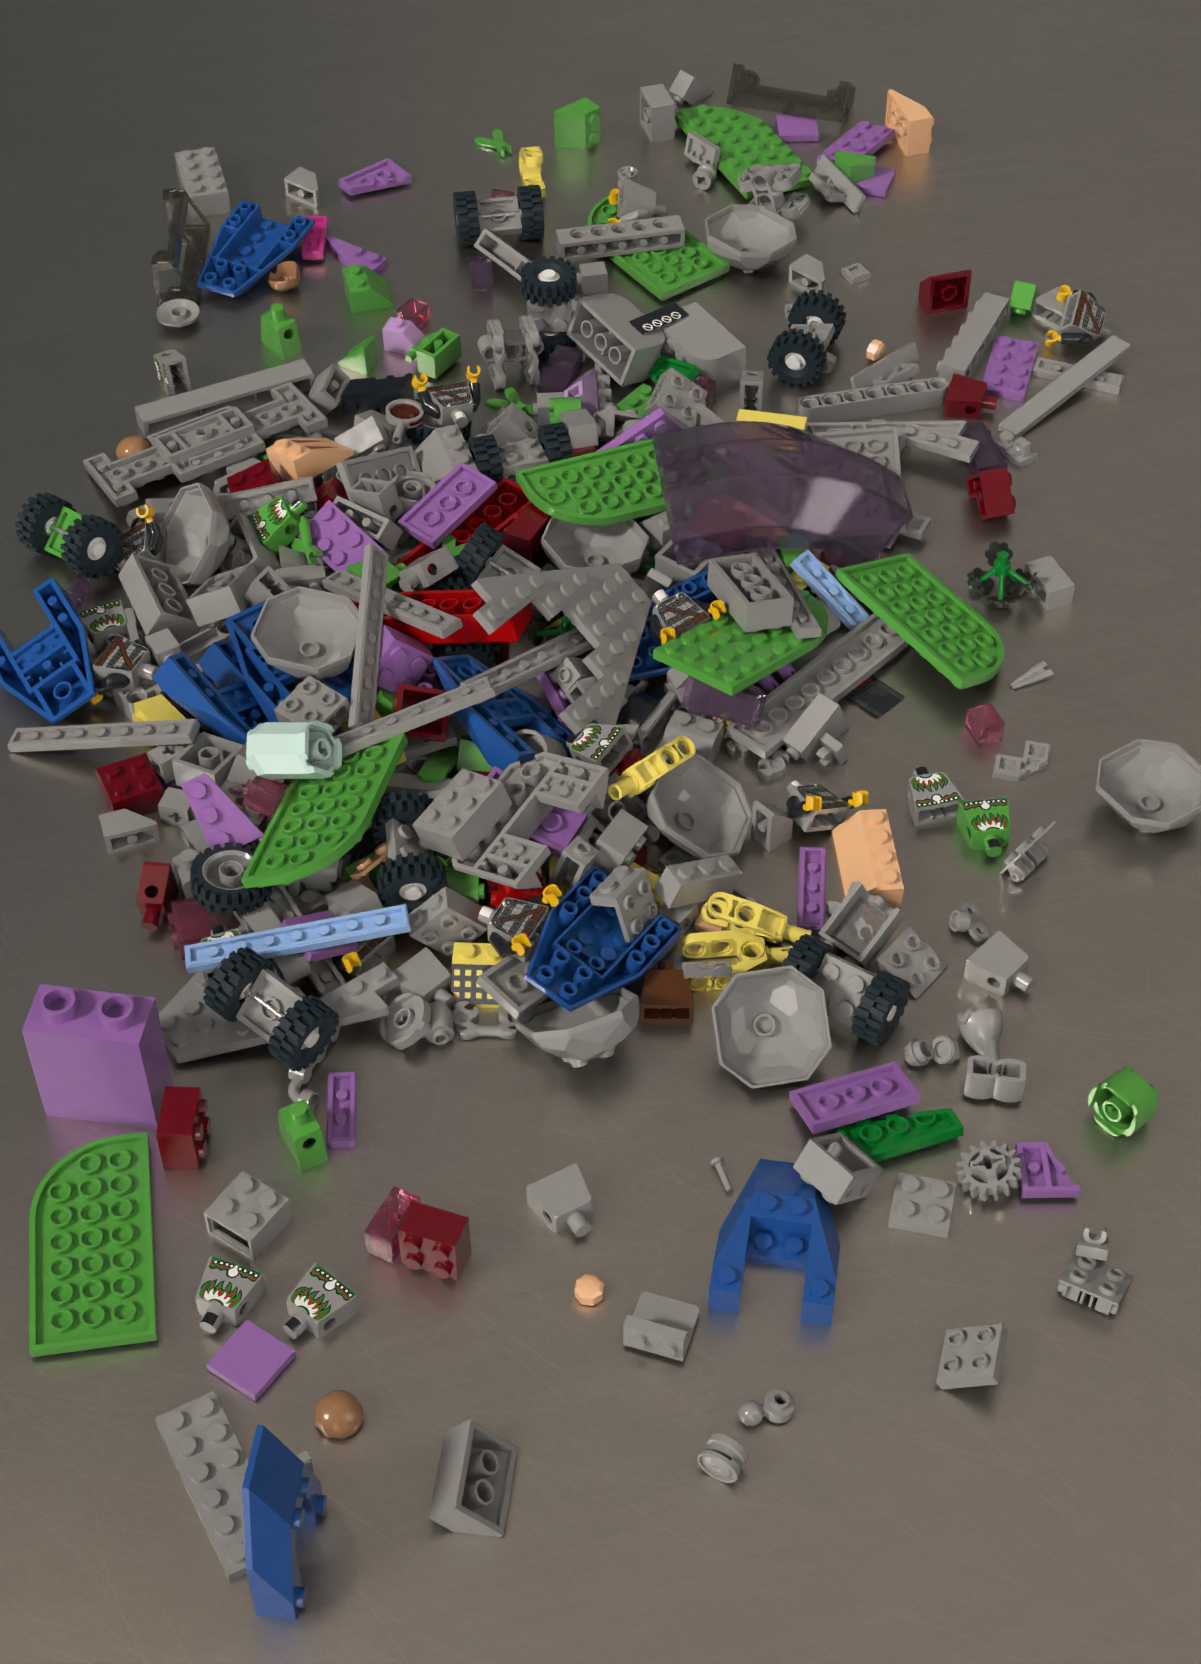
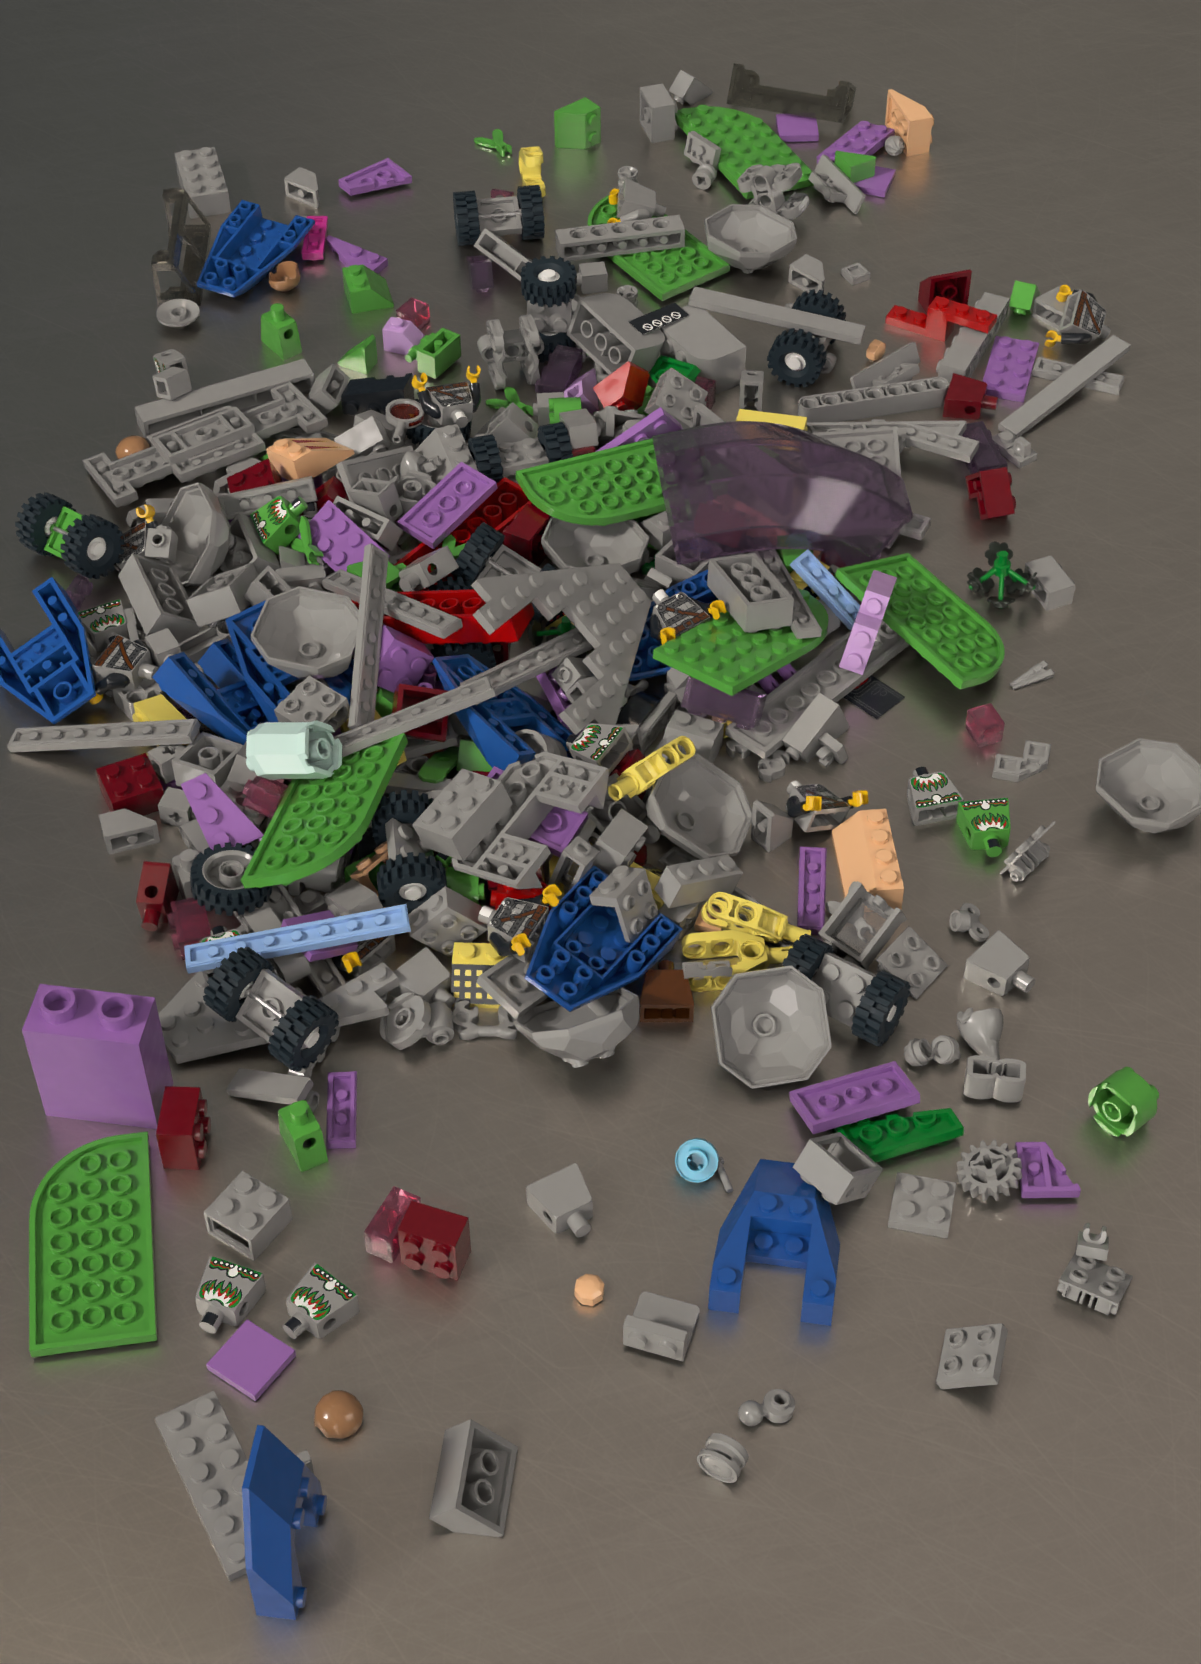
none -> light grey brick [145,526,178,564]
none -> light grey brick [152,366,192,400]
none -> light grey tile [226,1068,314,1105]
none -> light grey piece [400,451,442,478]
none -> red slope [593,361,650,411]
none -> light grey wheel [617,285,638,307]
none -> medium azure plate [675,1138,719,1183]
none -> light grey tile [688,286,866,345]
none -> lavender arch [839,570,897,675]
none -> light grey plate [885,135,905,156]
none -> red bracket [885,296,997,342]

